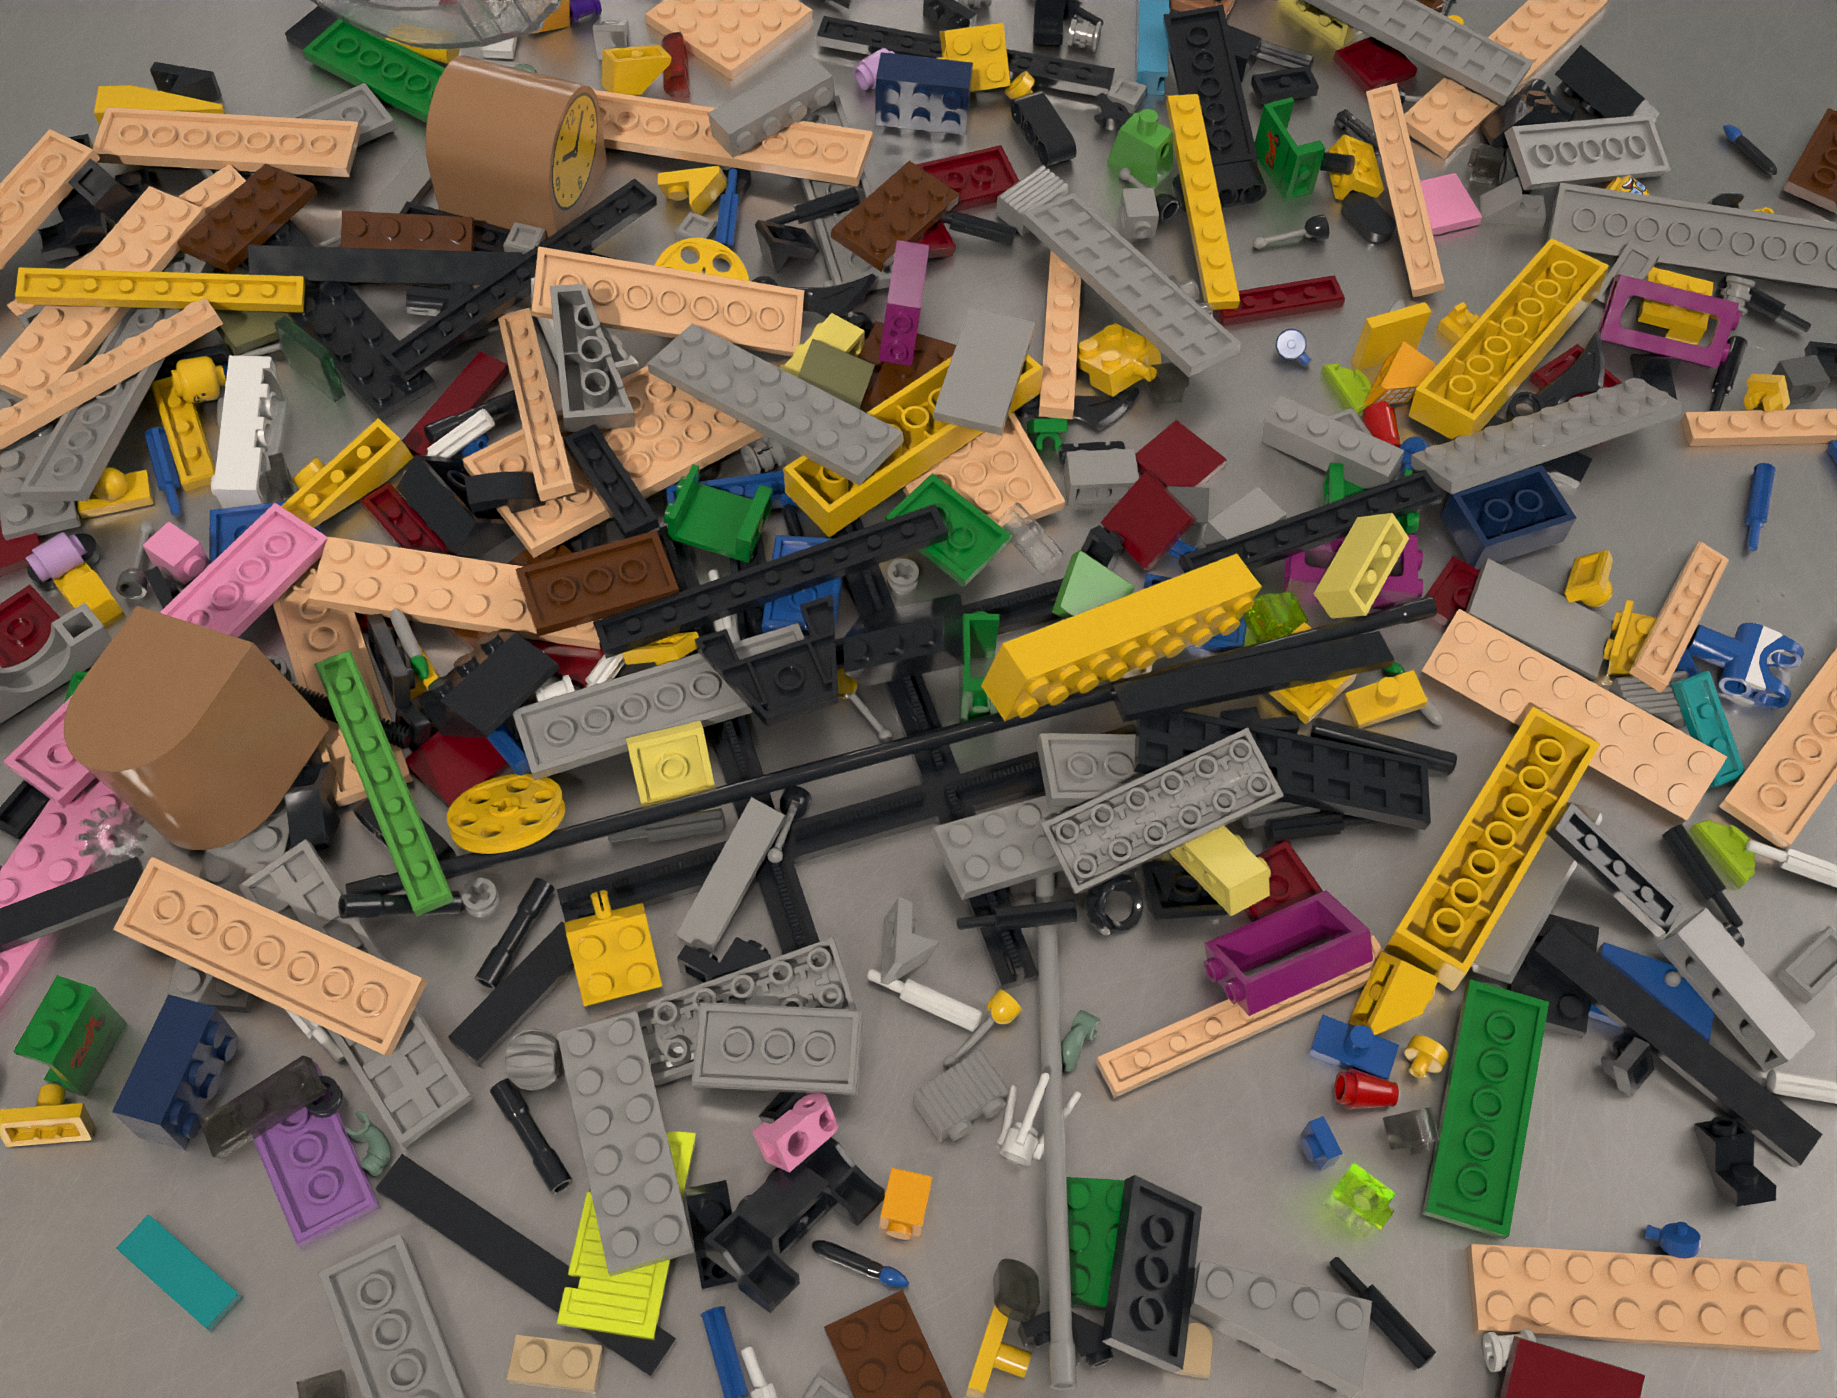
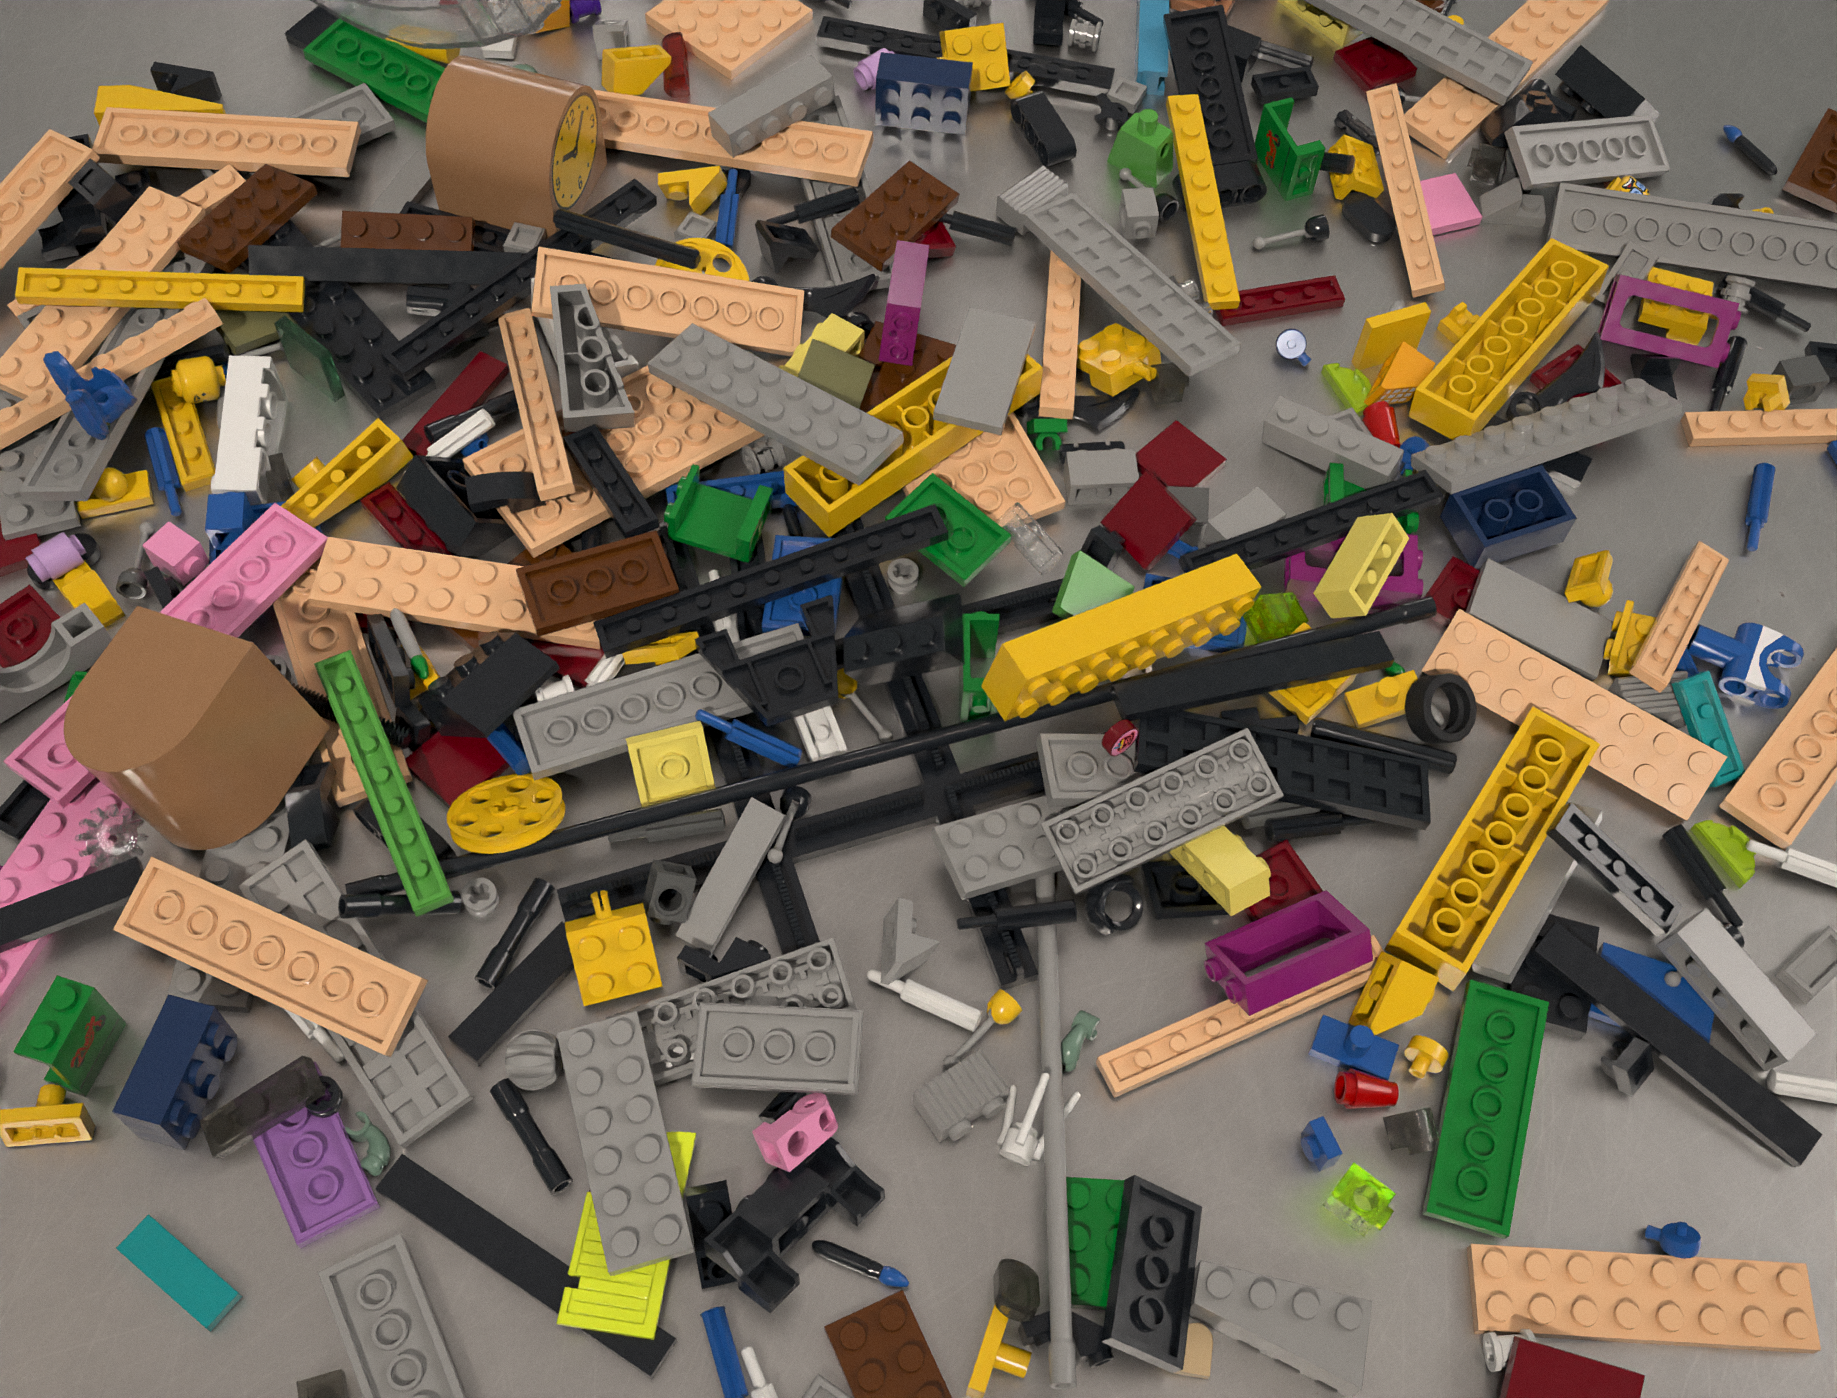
tan plate [506,1335,604,1394] -> none
light orange brick [880,1168,933,1240] -> none
dark red tile [917,145,1019,214] -> none
black axle [1329,1257,1437,1369] -> none
black slope [1694,1116,1777,1207] -> none
none -> blue hair [43,351,138,440]
none -> blue brick [205,492,254,550]
none -> black axle [553,209,701,269]
none -> dark grey brick [642,859,697,925]
none -> blue axle [695,709,802,768]
none -> white hinge [794,706,849,762]
none -> dark red tile [1101,719,1139,757]
none -> black tyre [1404,673,1477,744]

